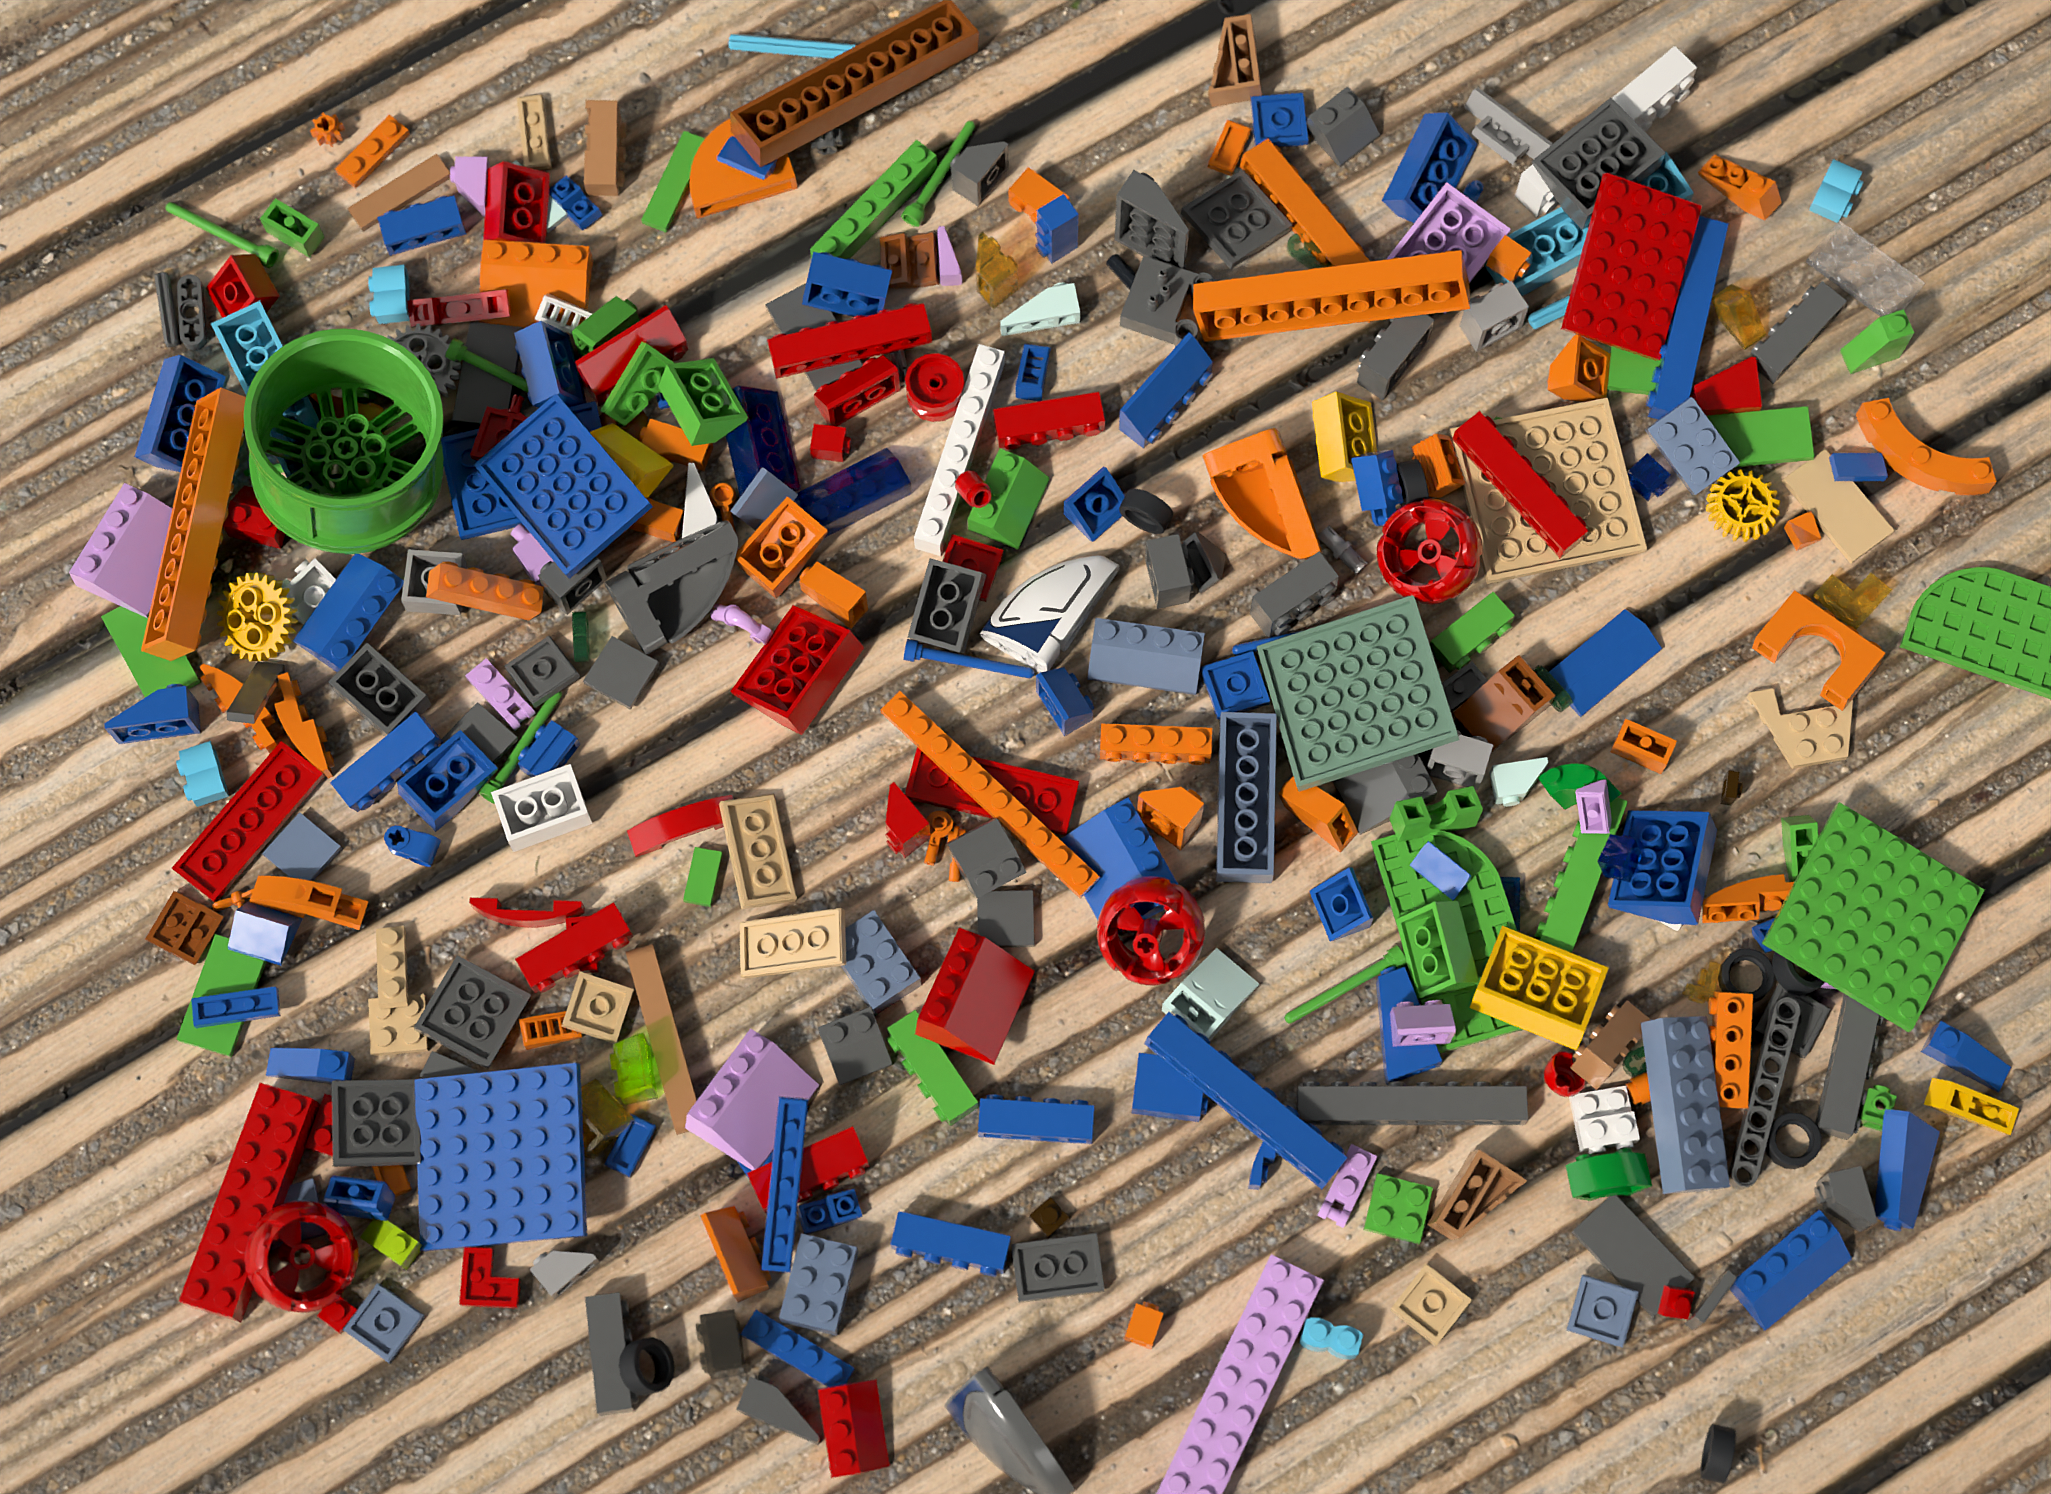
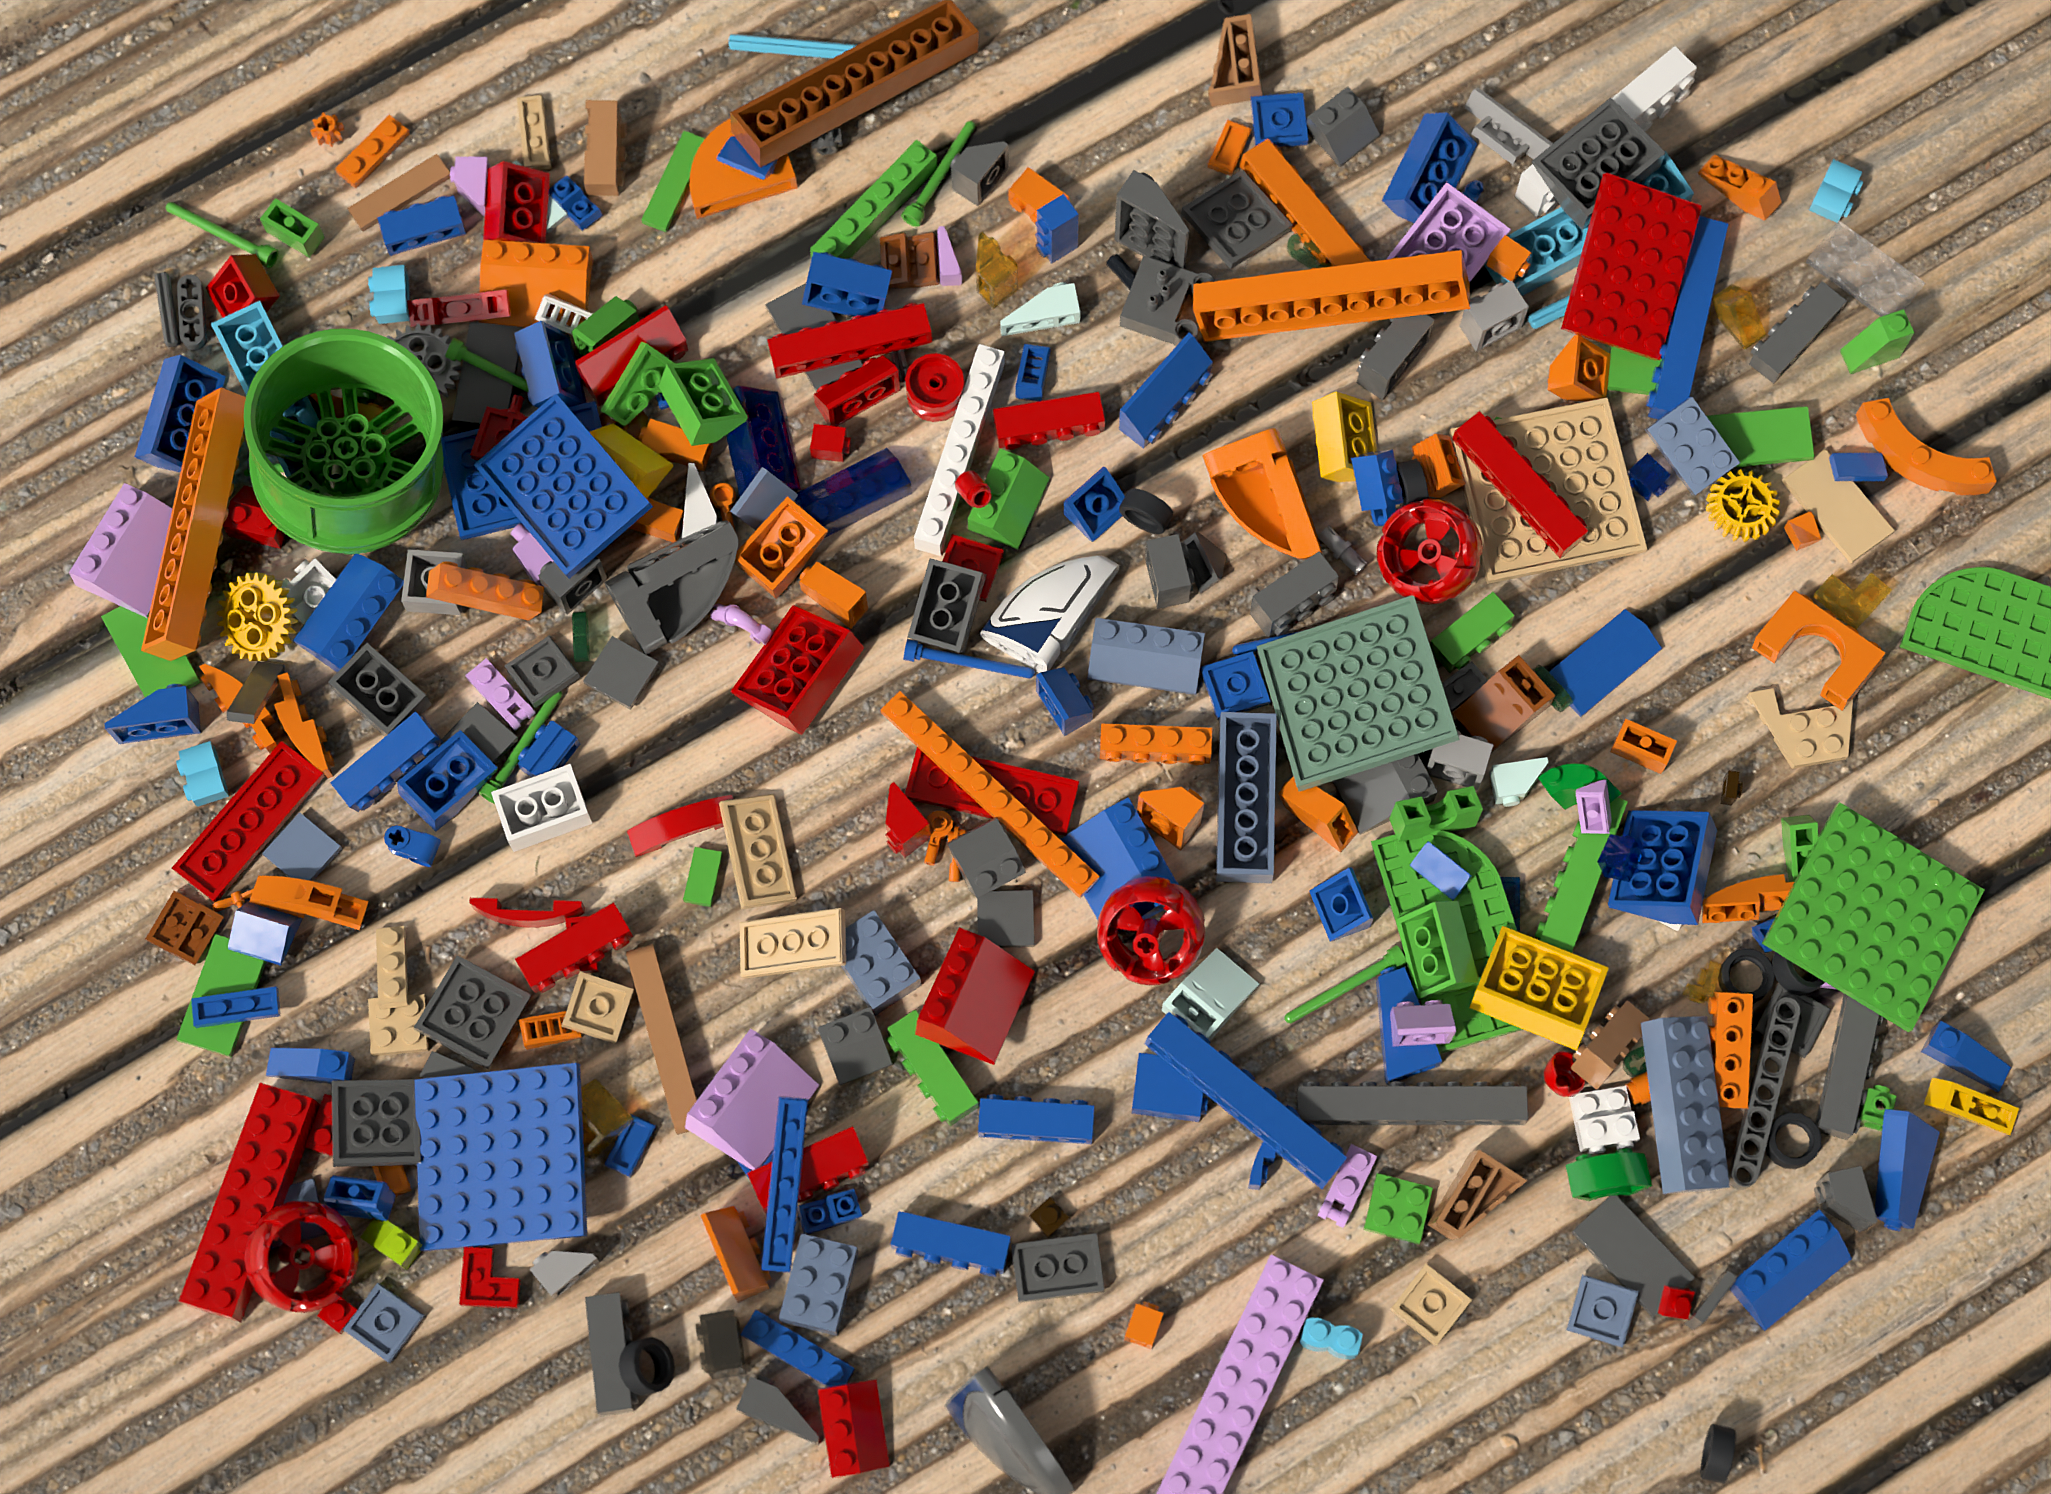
clear neon green slope [609,1033,658,1105] -> none
red slope [1689,357,1762,416] -> none

